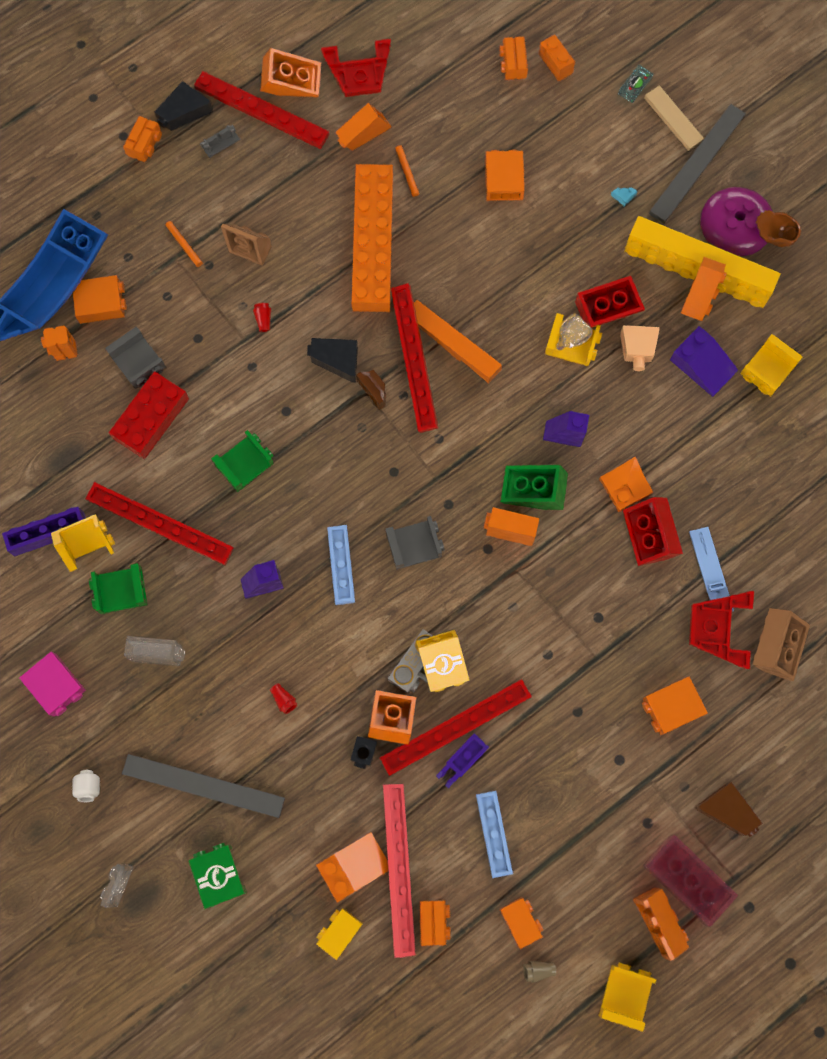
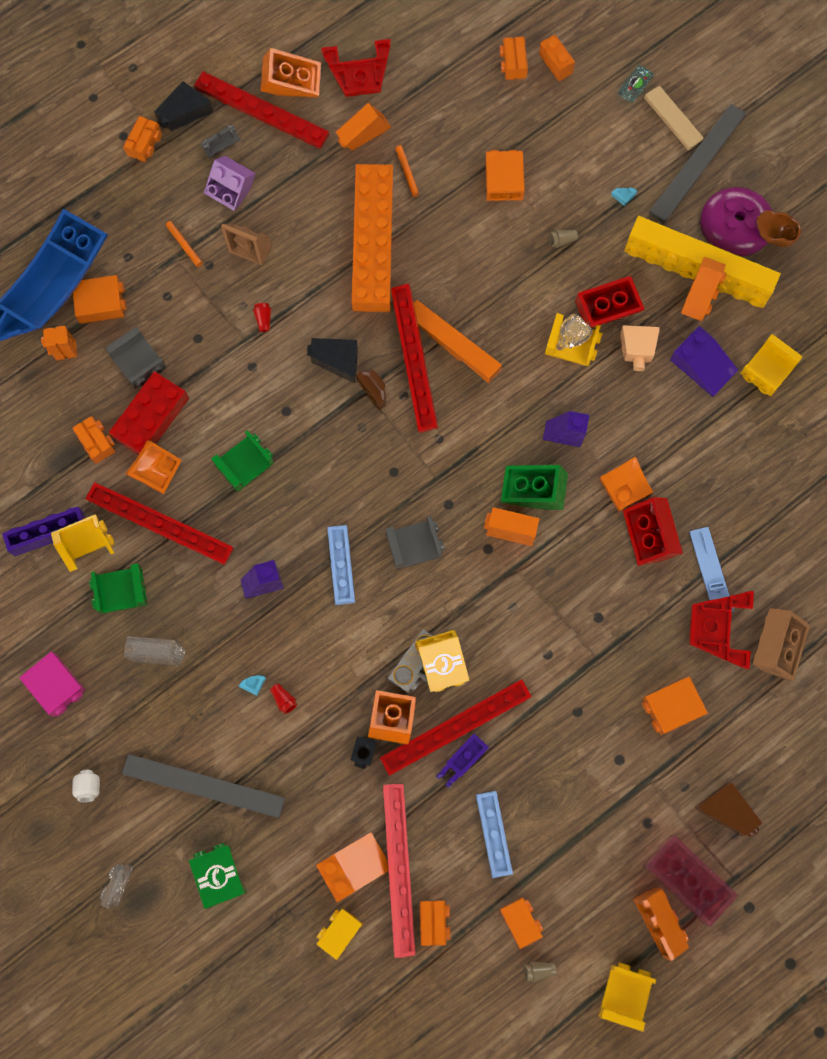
none -> orange brick [72,416,115,464]
none -> orange plate [126,441,182,494]
none -> medium lavender slope [204,156,256,211]
none -> medium azure tile [239,675,267,696]
none -> dark tan cone [549,229,578,248]

